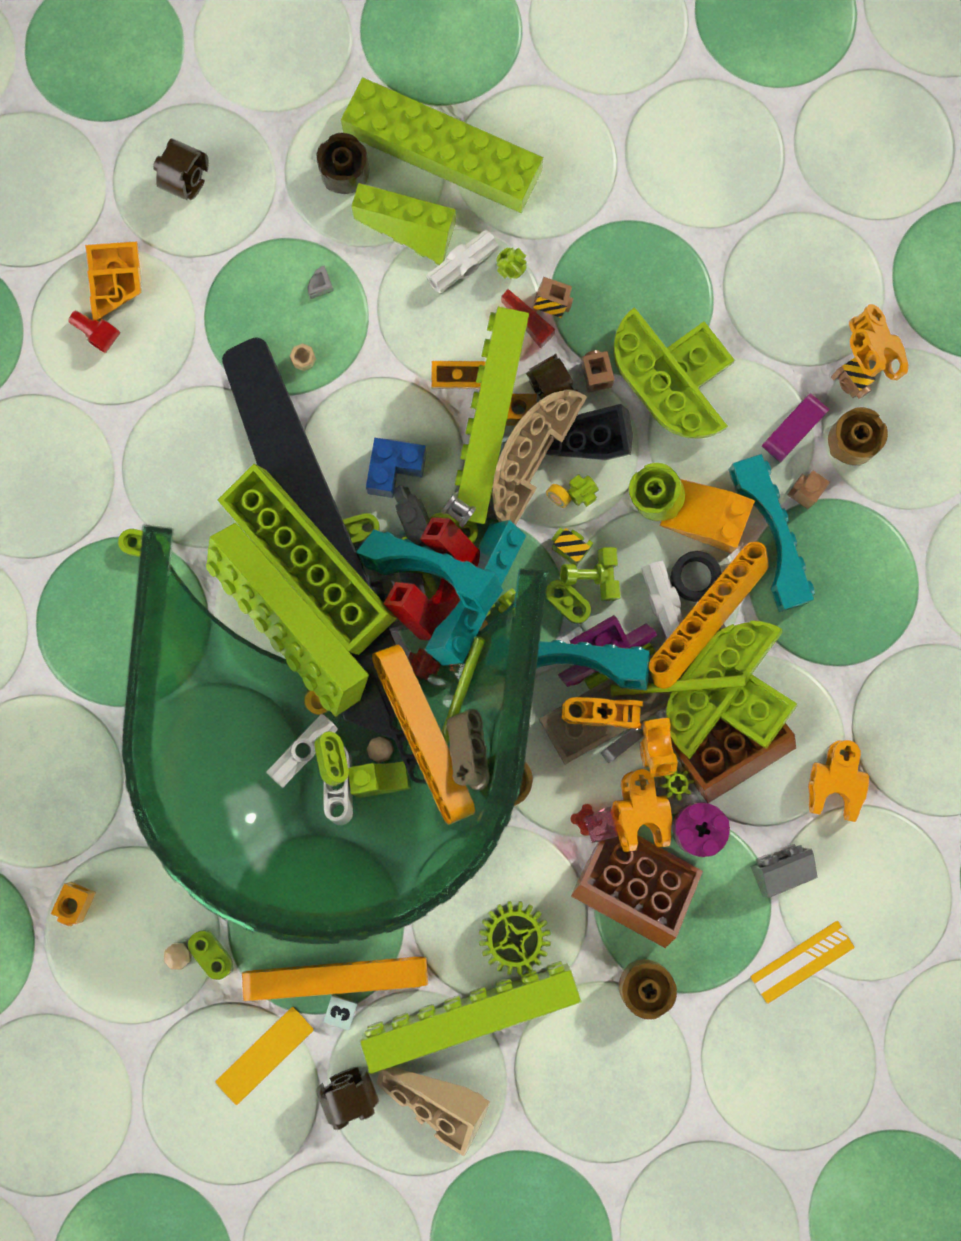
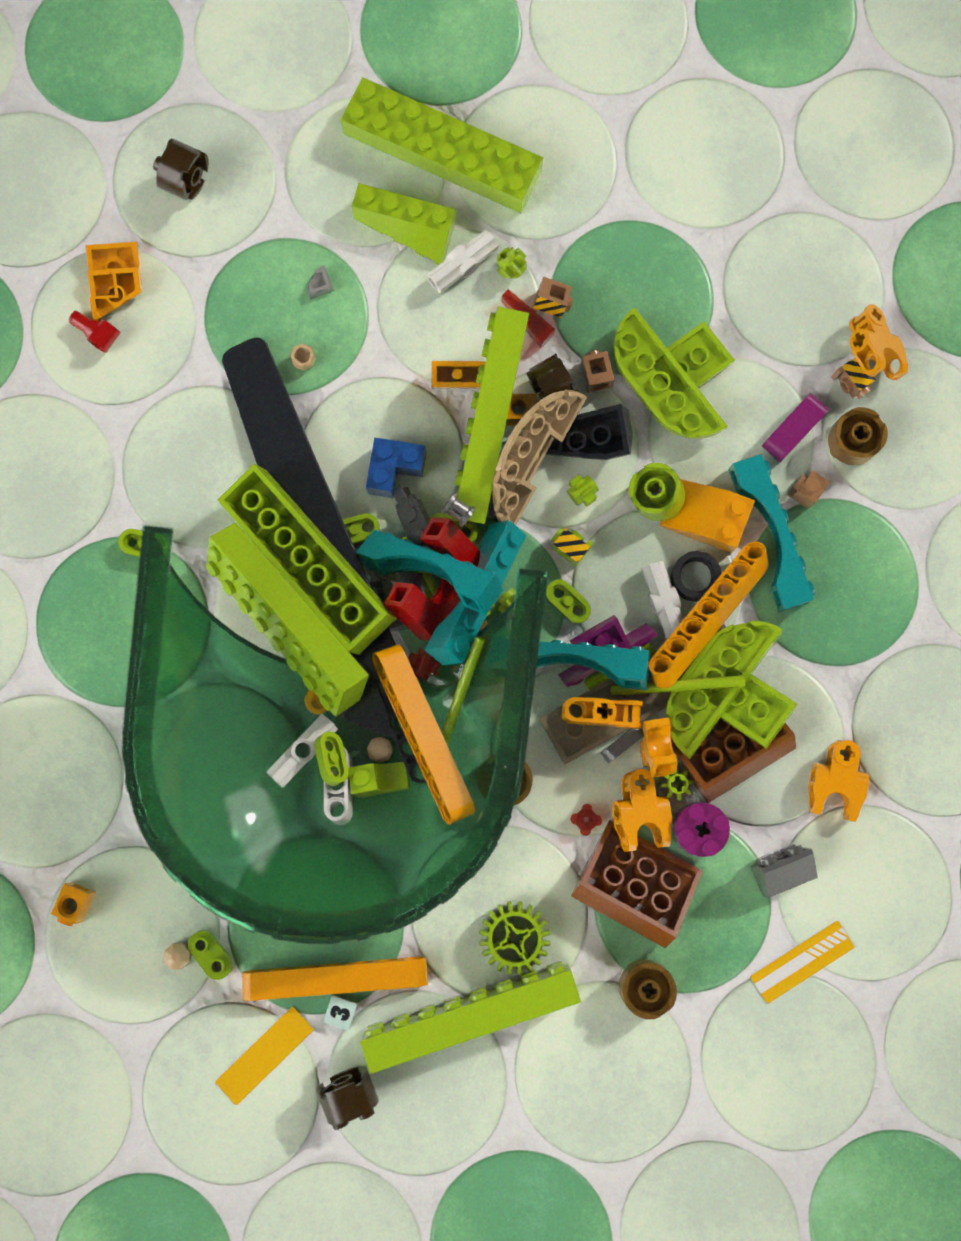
dark brown brick [317,133,369,194] -> none
tan wedge [377,1067,490,1156] -> none
dark tan piece [447,708,489,790] -> none
yellow tile [546,484,571,508] -> none
lime bar [560,547,621,601] -> none
clear pink slope [585,807,618,843] -> none

